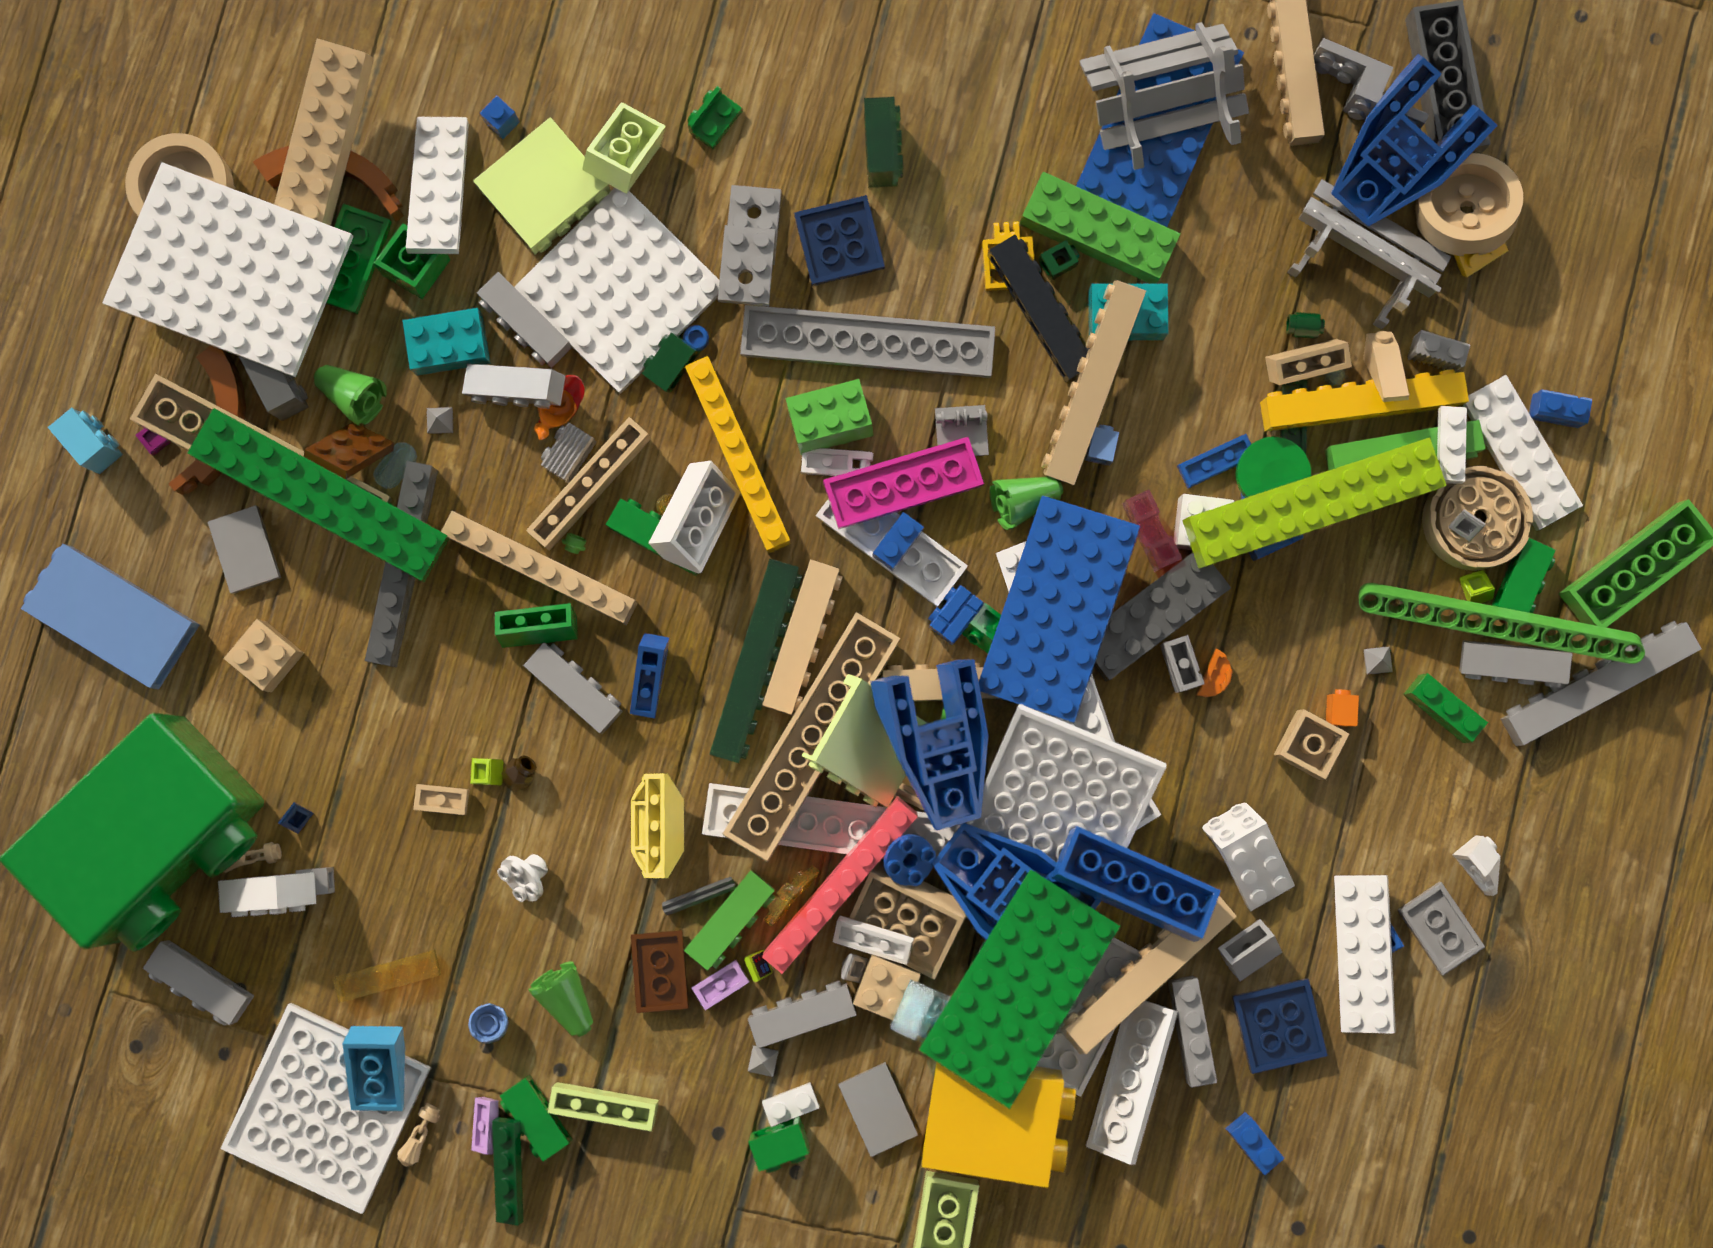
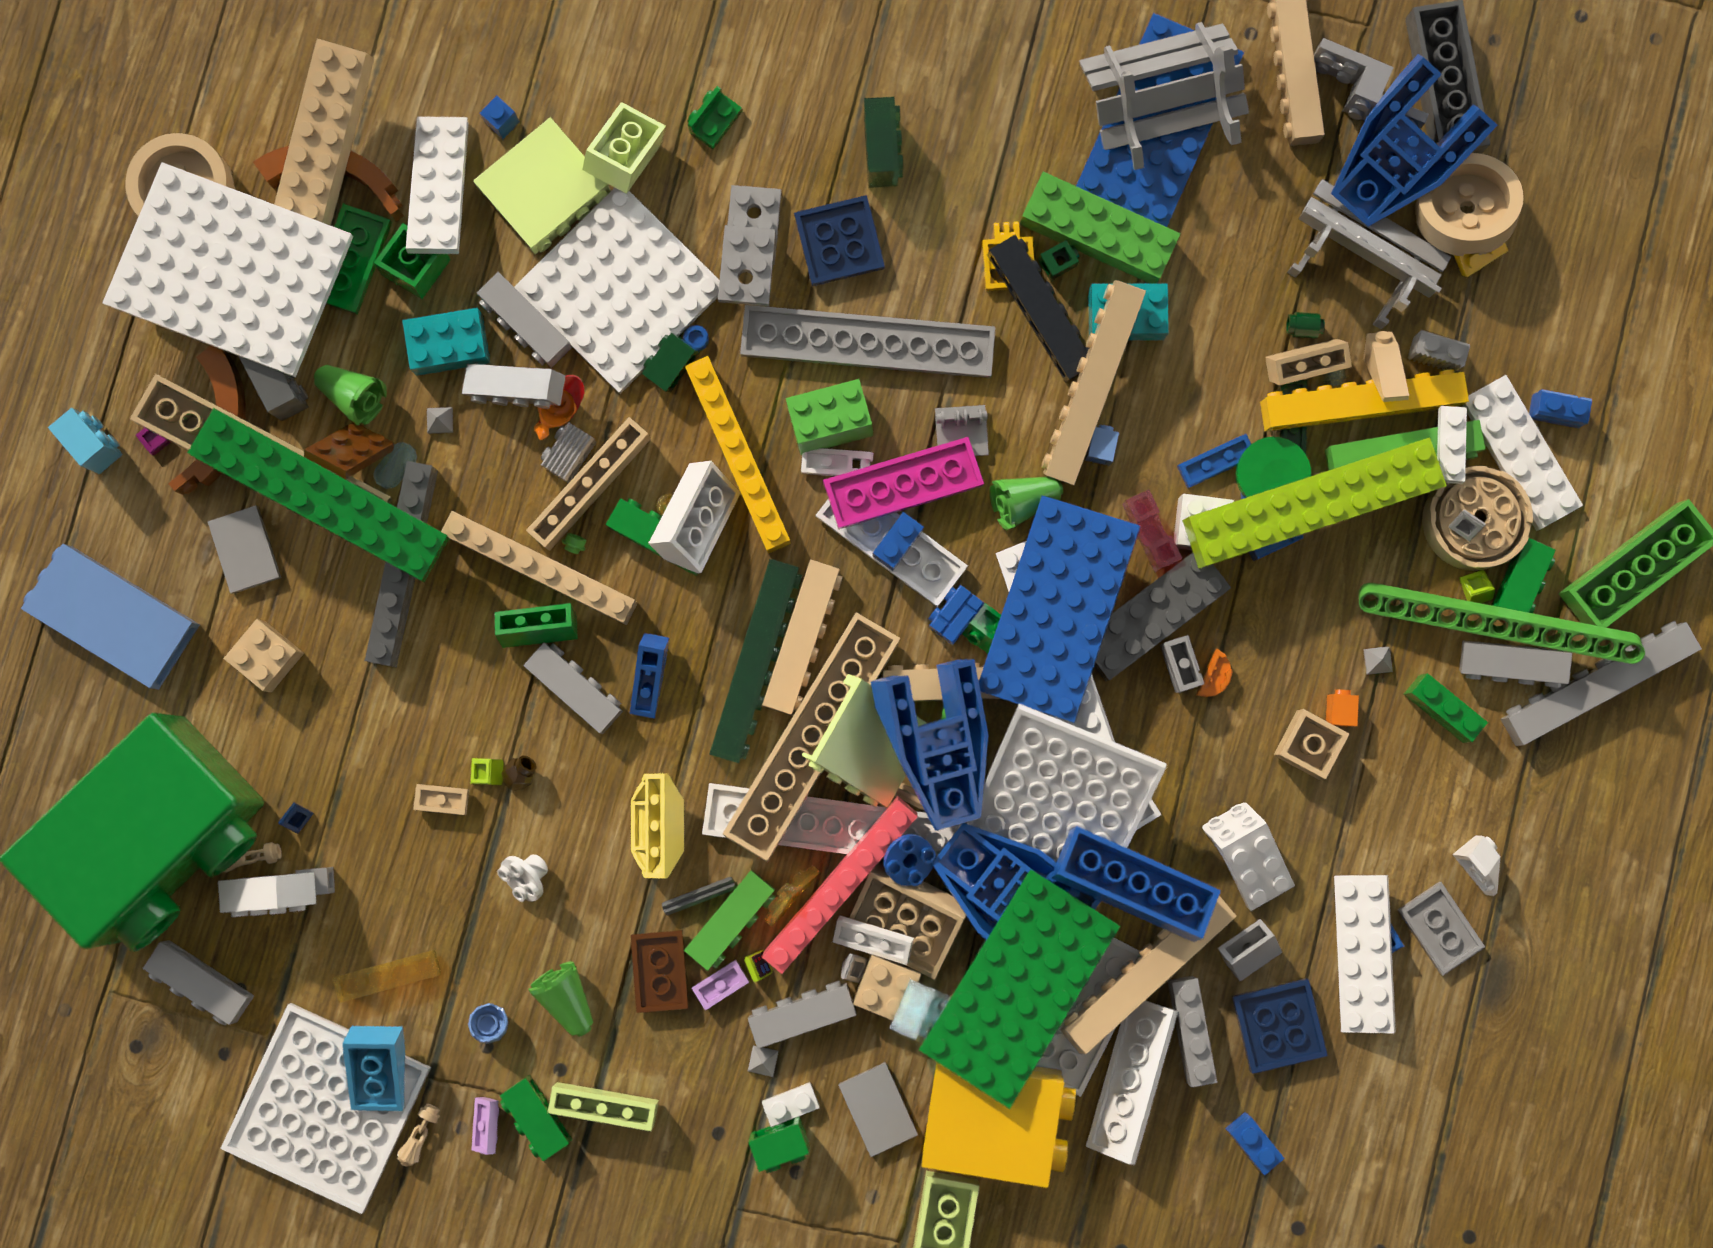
dark green plate [492,1117,524,1226] -> none

